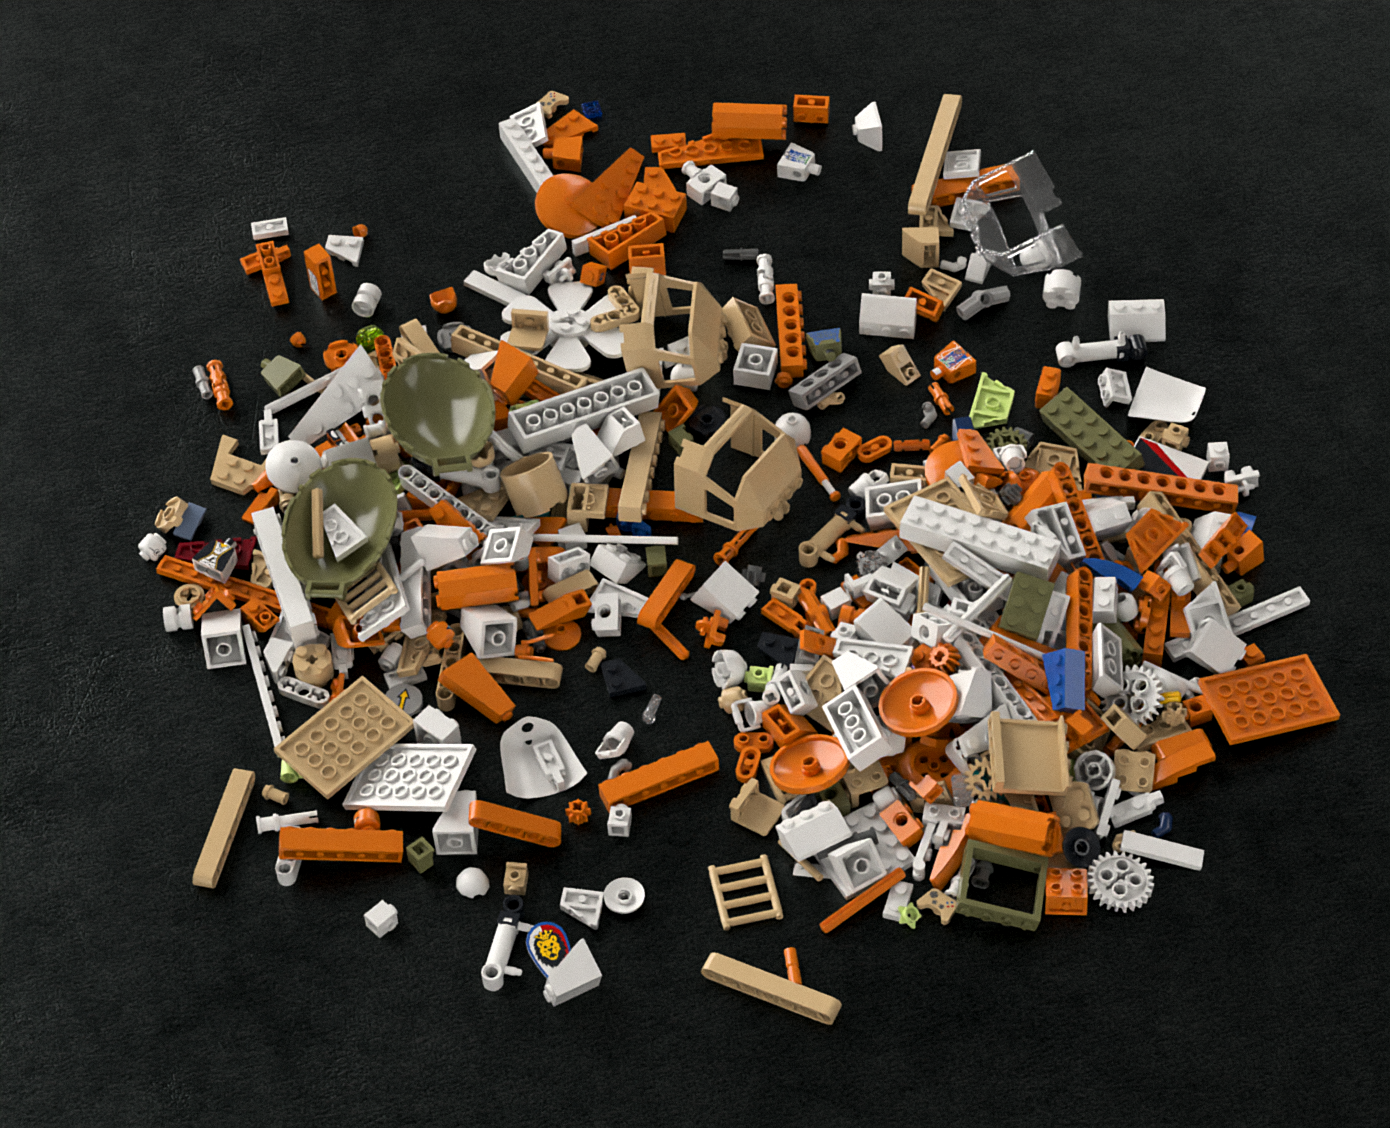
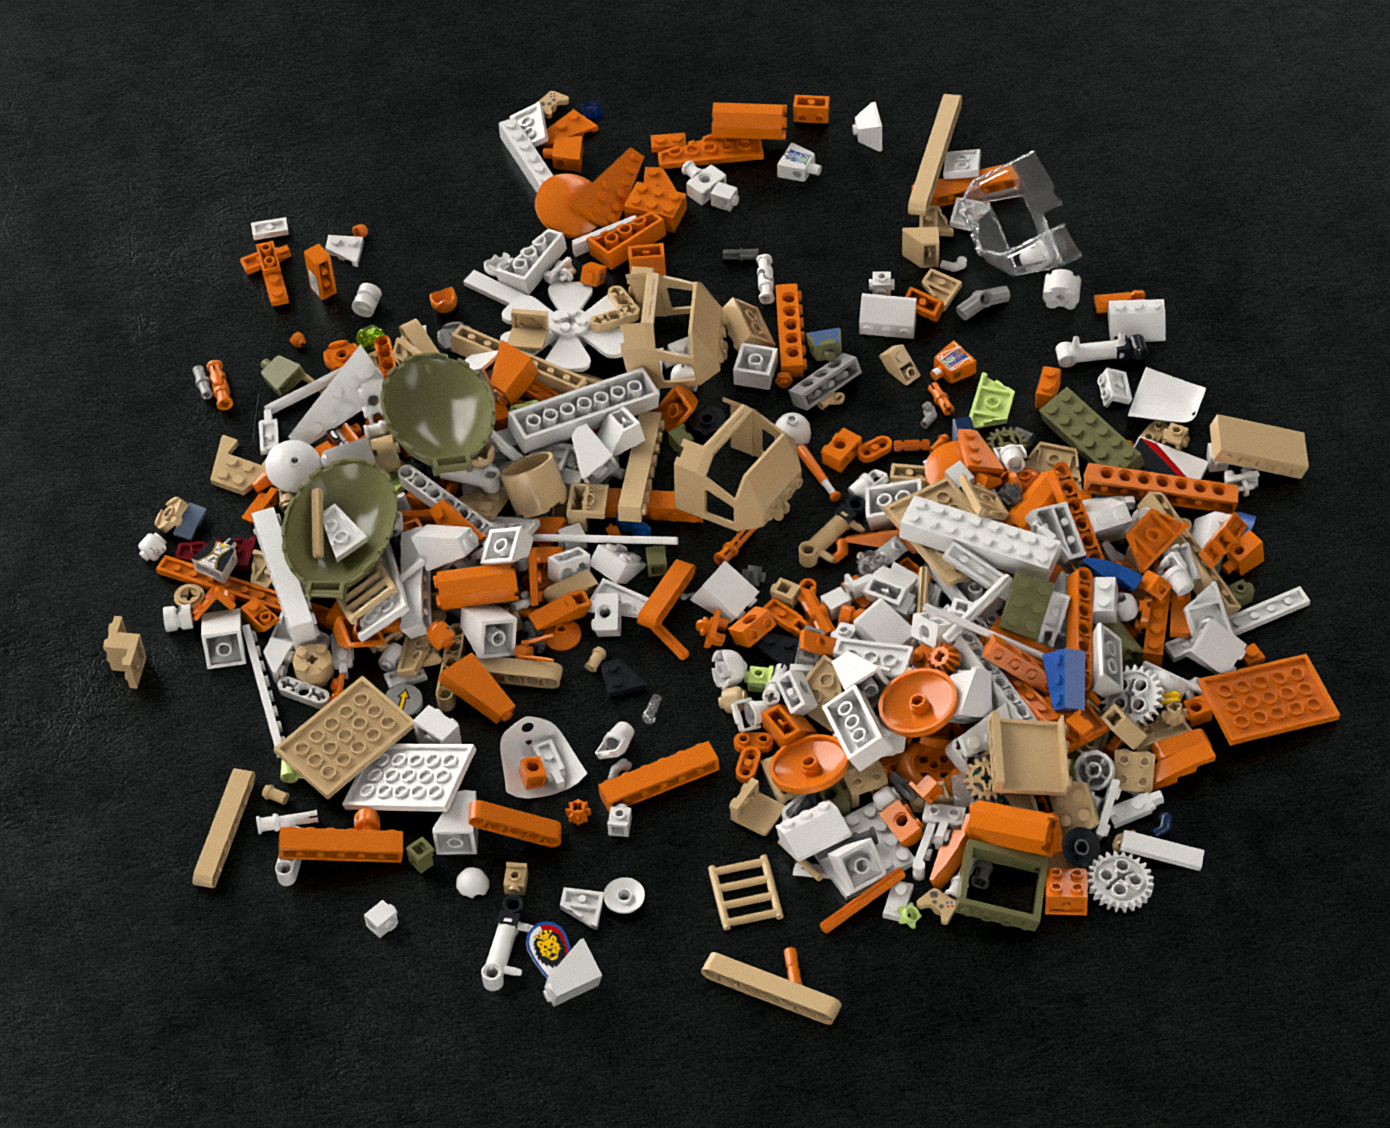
white slope [965,250,994,284] -> none
none -> tan bracket [103,616,146,689]
none -> orange brick [519,756,547,790]
none -> orange brick [728,606,776,648]
none -> orange hinge [1094,290,1145,313]
none -> tan brick [1210,414,1309,479]

